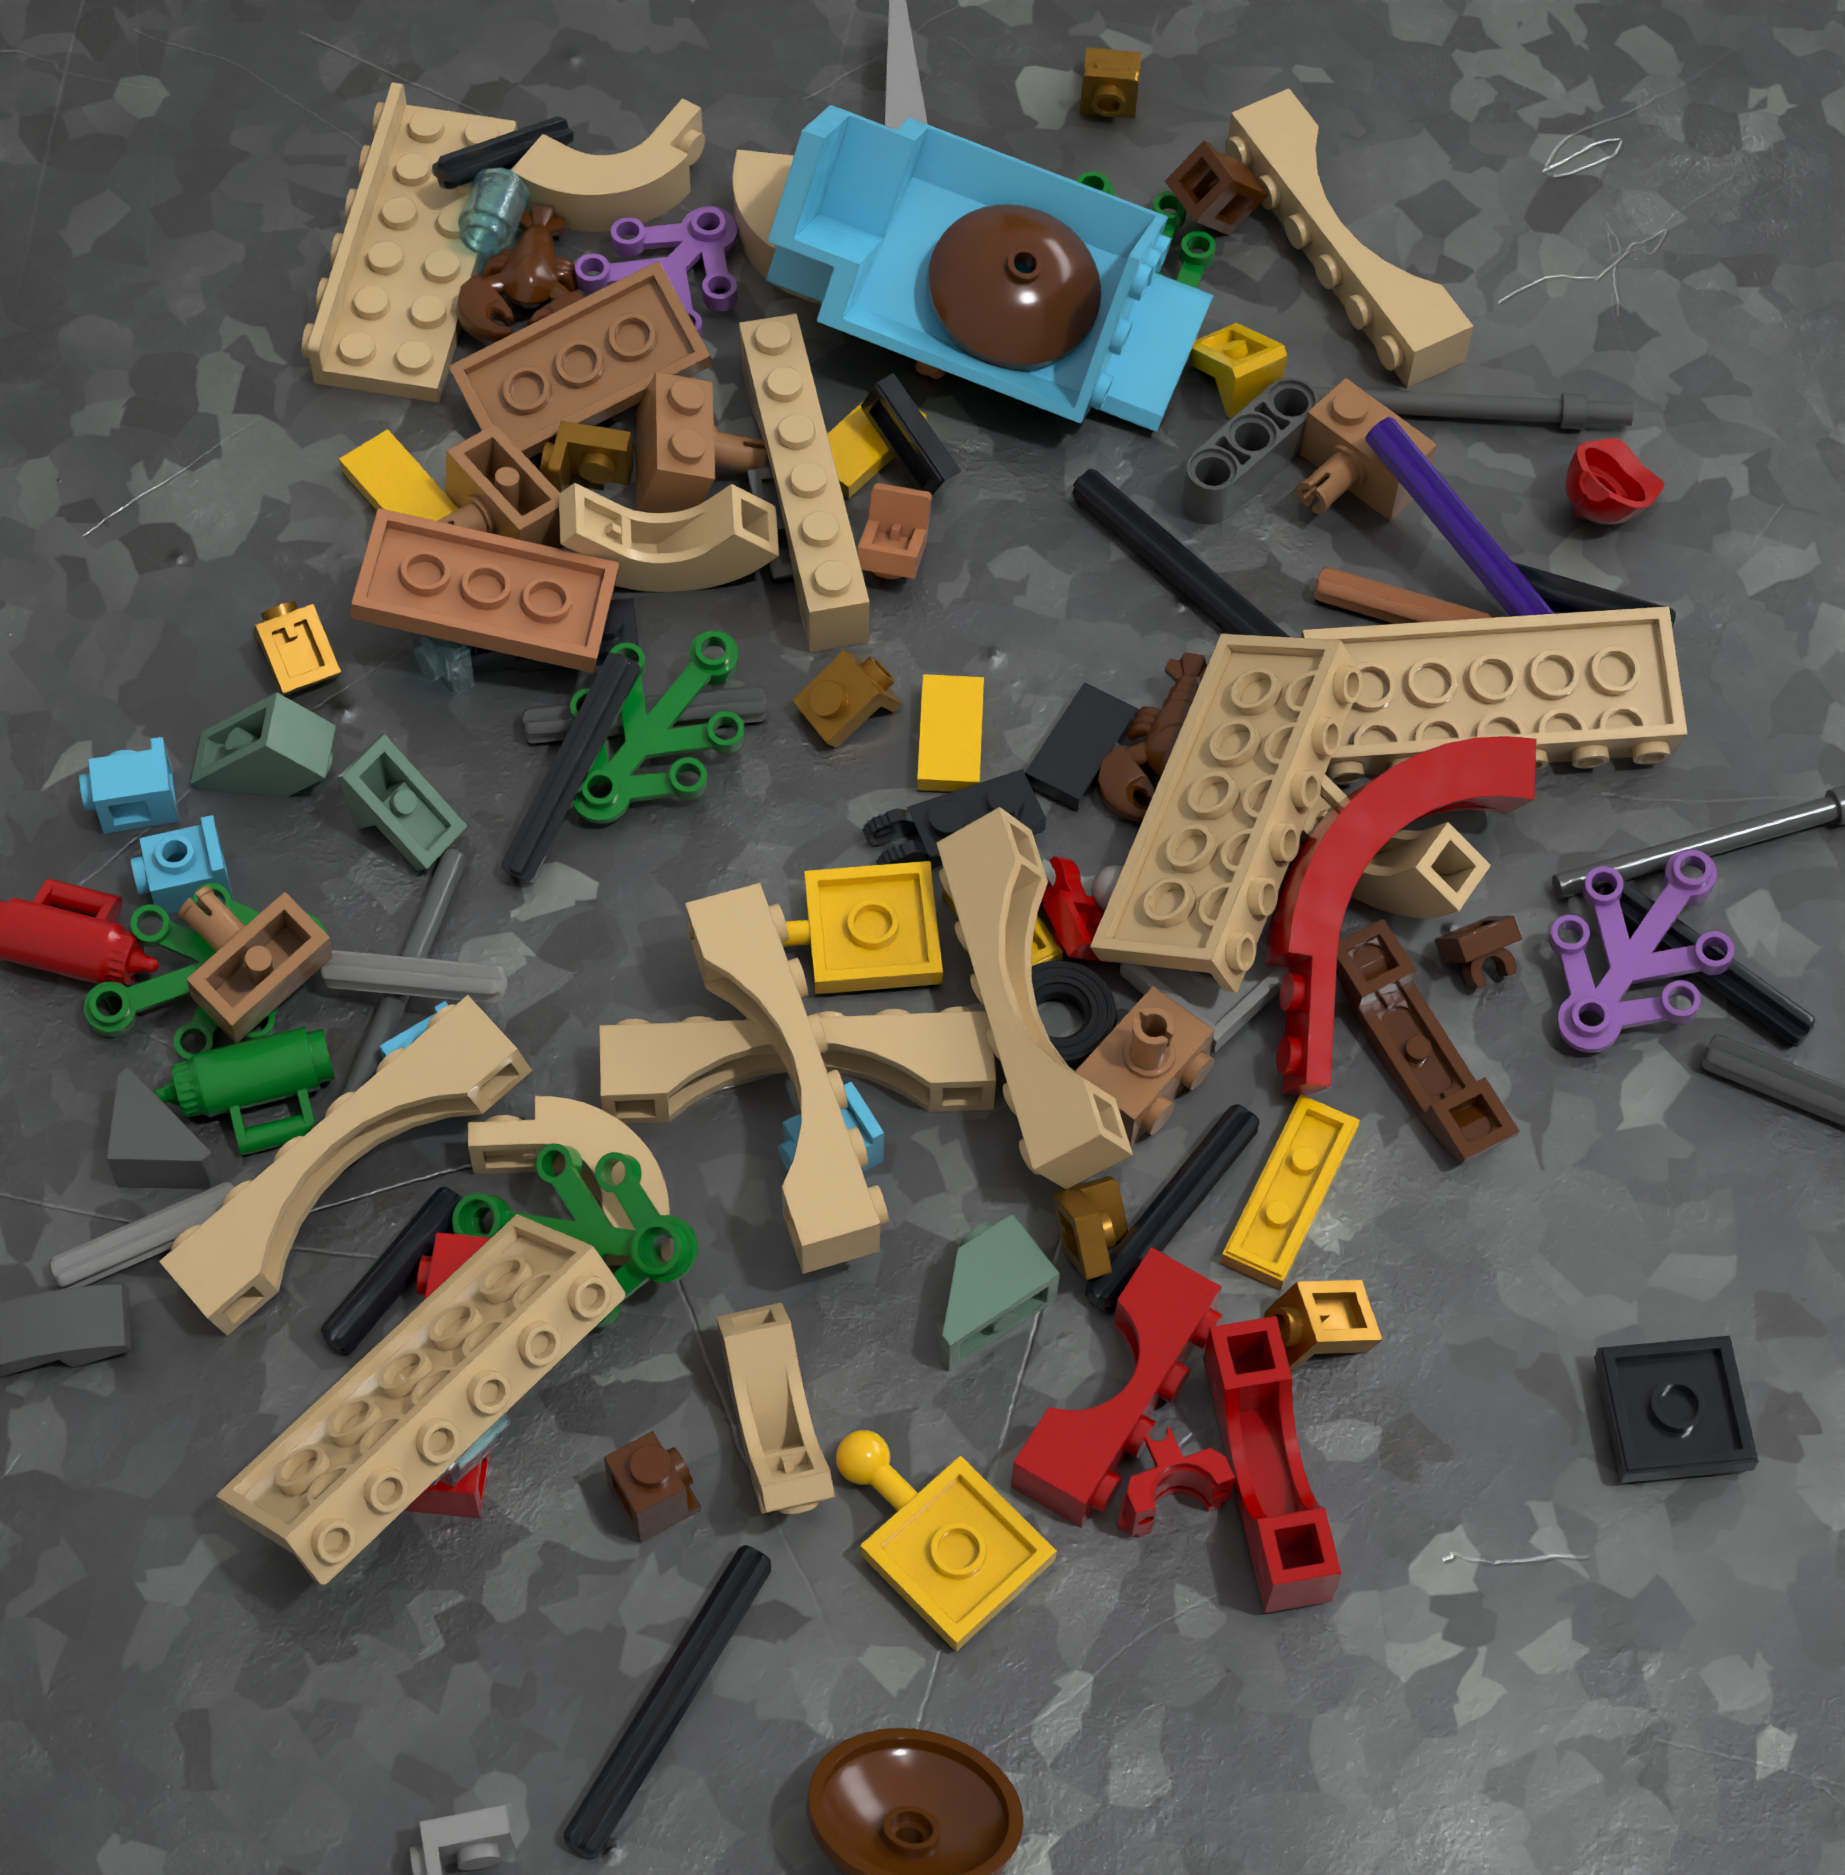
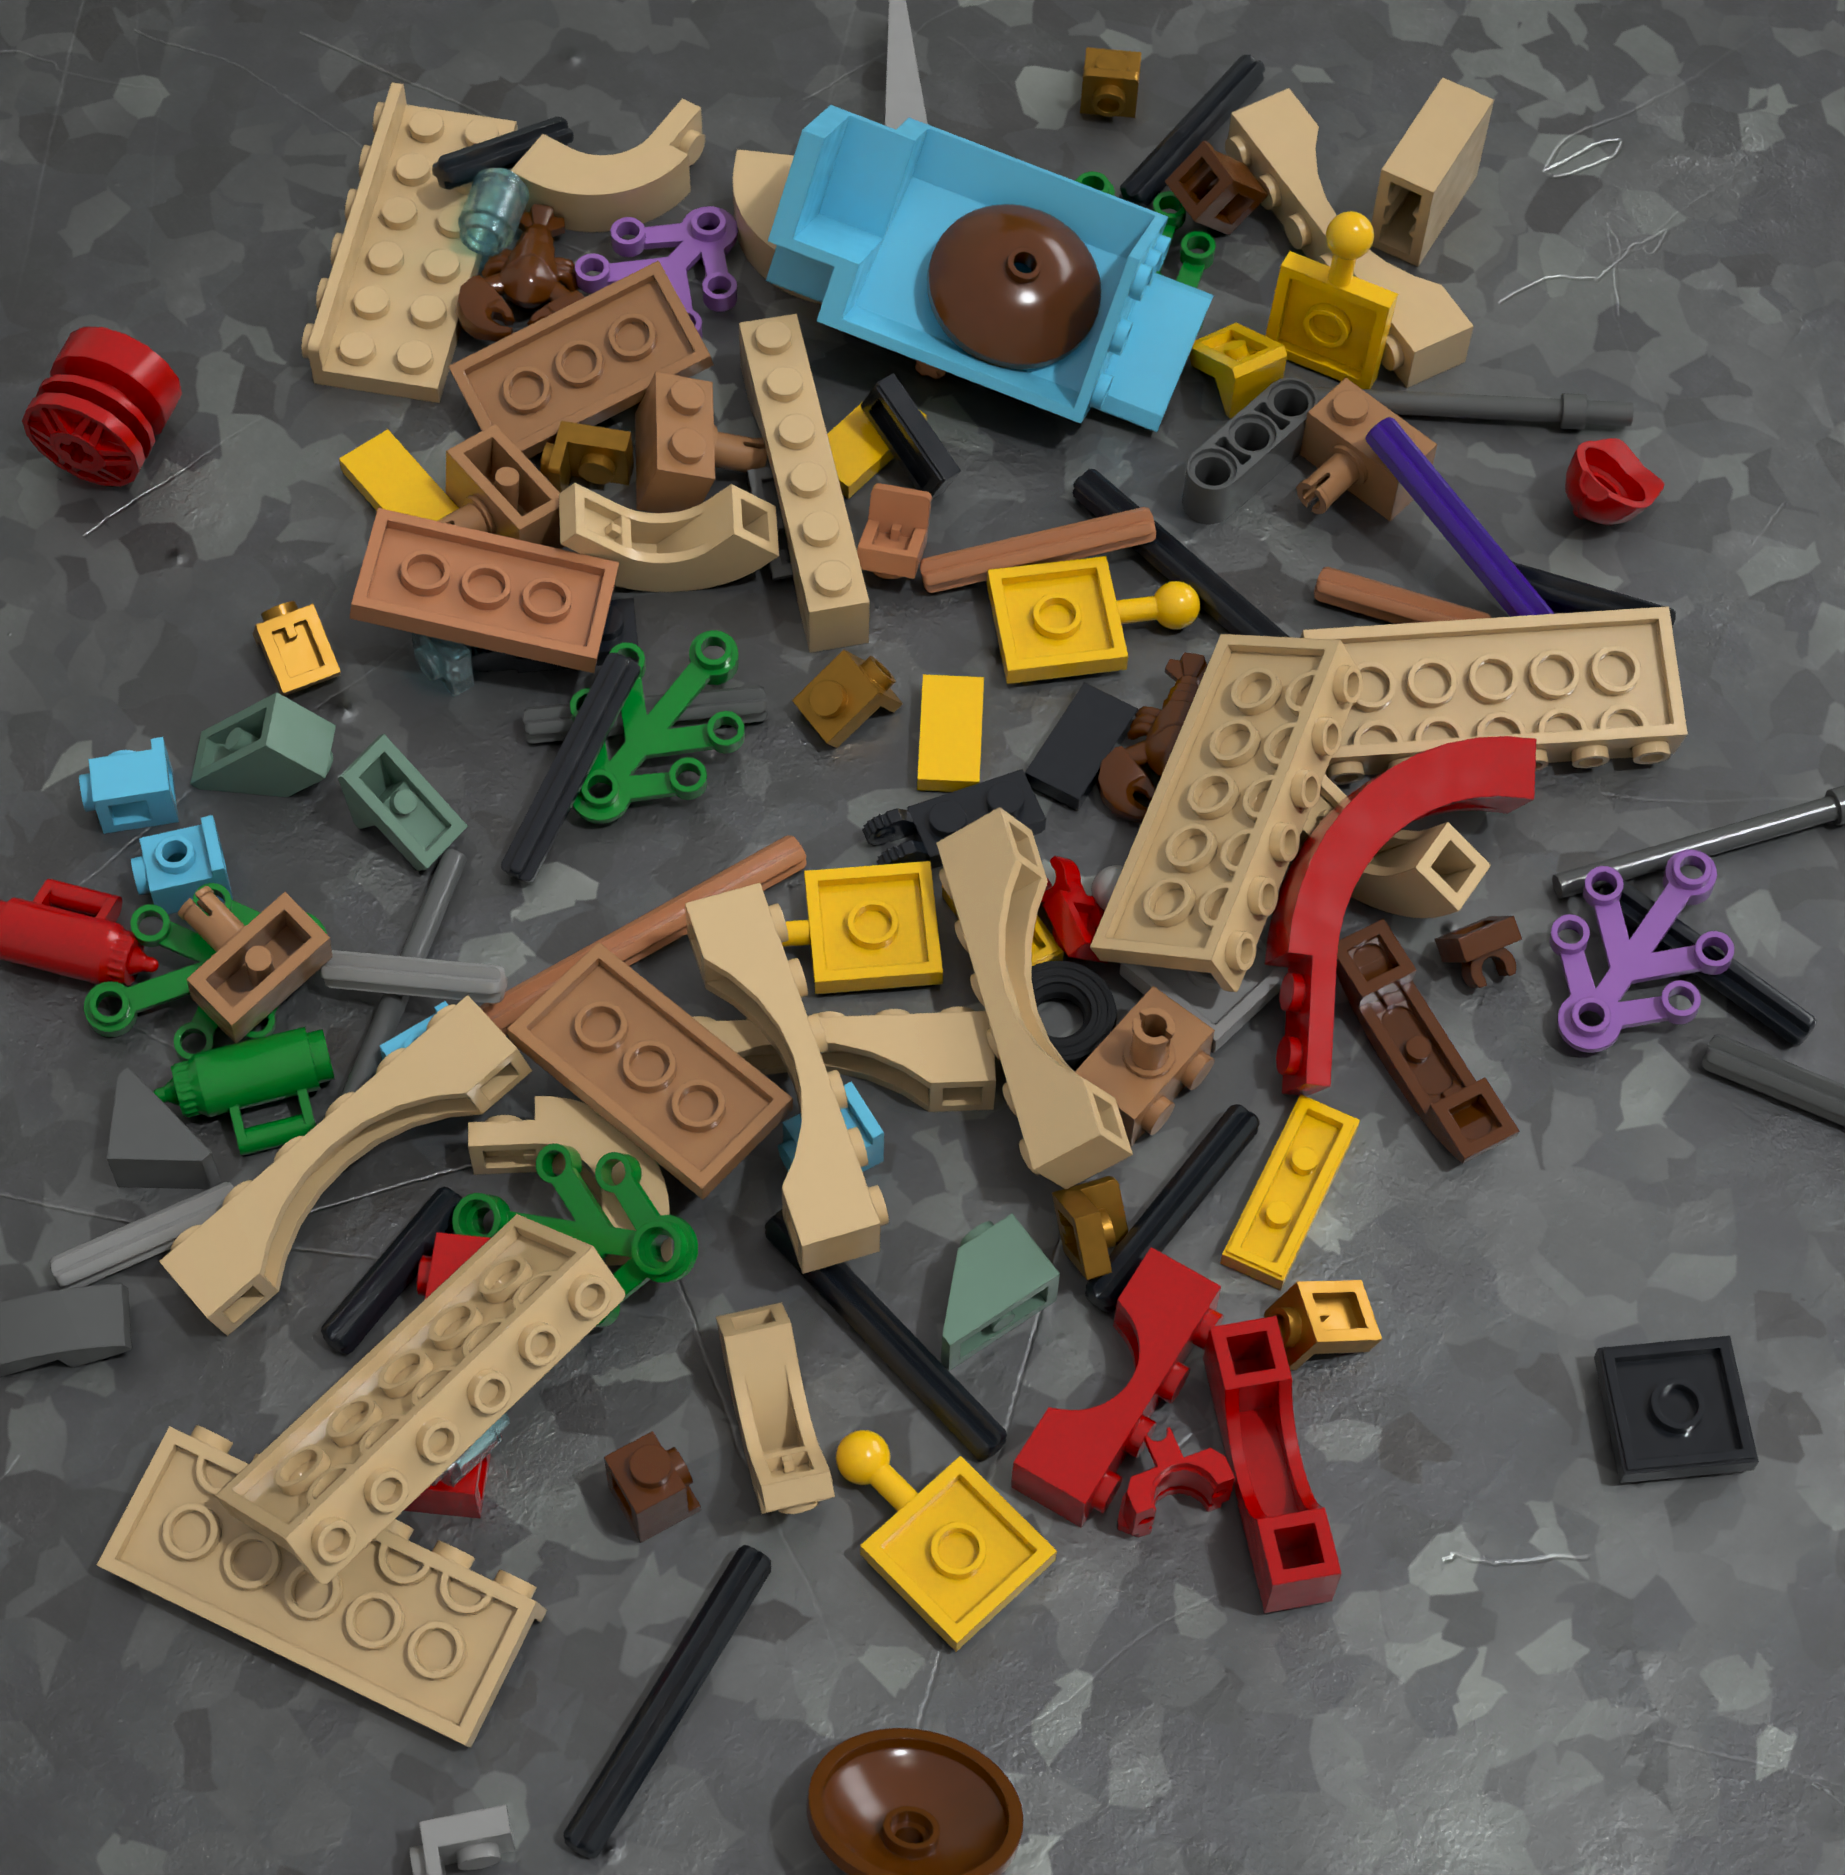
none -> red wheel [22,327,182,487]
none -> tan bracket [97,1425,547,1748]
none -> nougat axle [479,835,807,1035]
none -> medium nougat plate [507,942,793,1200]
none -> black axle [765,1209,1007,1461]
none -> nougat axle [920,507,1156,593]
none -> yellow plate [986,556,1200,684]
none -> black axle [1119,54,1265,208]
none -> yellow plate [1265,211,1398,389]
none -> tan brick [1371,77,1494,267]

